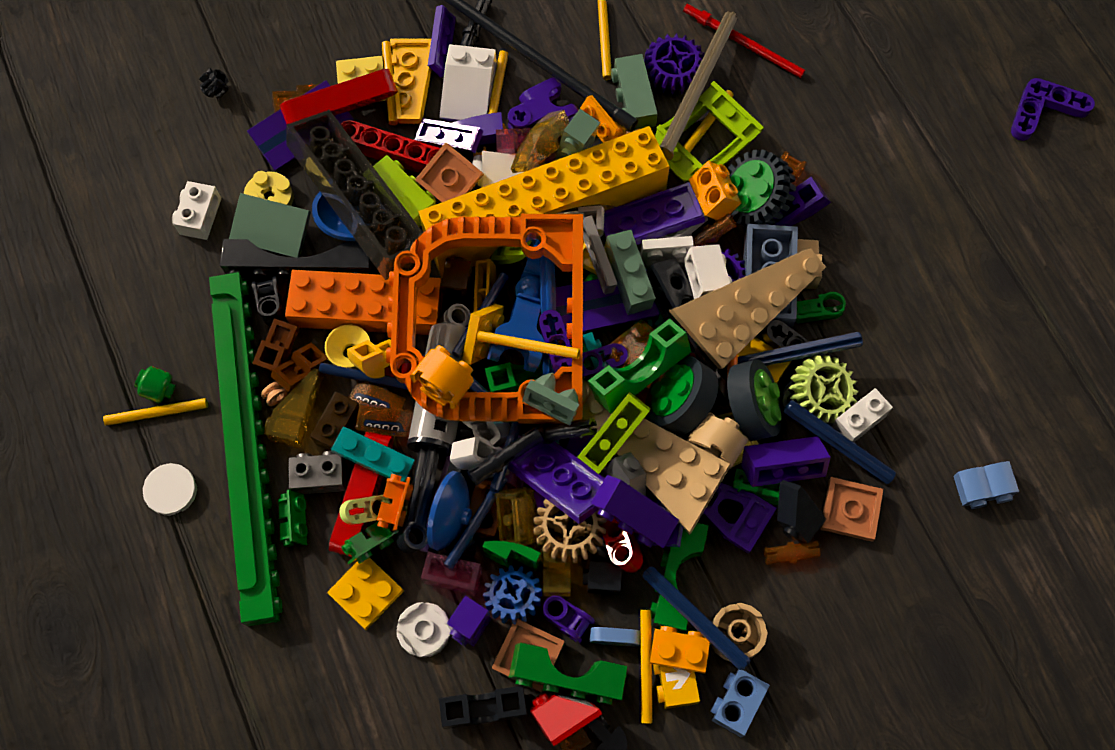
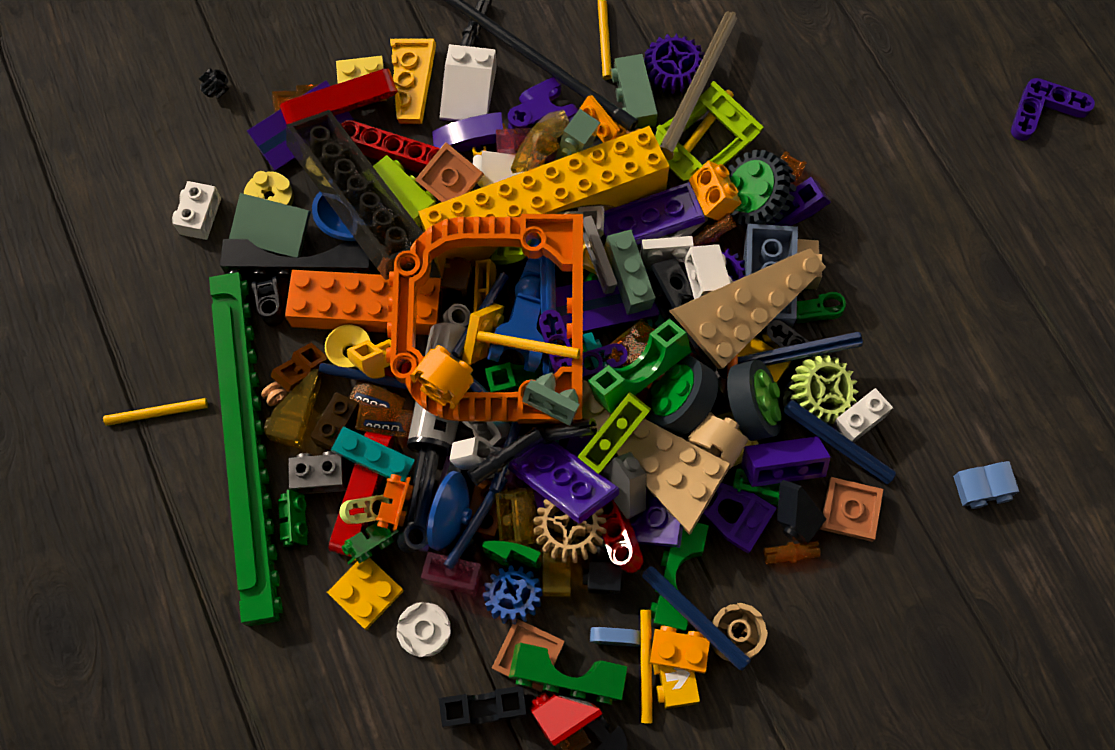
green head [134,366,176,403] -> none
white tile [143,463,197,516] -> none
reddish brown brick [252,319,300,371] -> none
yellow piece [382,41,398,125] -> none
tile [414,118,483,153] -> none
dark purple tile [427,5,456,78] -> none
dark purple brick [446,595,492,647] -> none
yellow piece [488,50,508,114] -> none
dark purple piece [543,596,595,644] -> none
dark purple brick [590,475,679,548] -> none
red bar [683,3,806,78] -> none
medium blue brick [710,669,770,737] -> none

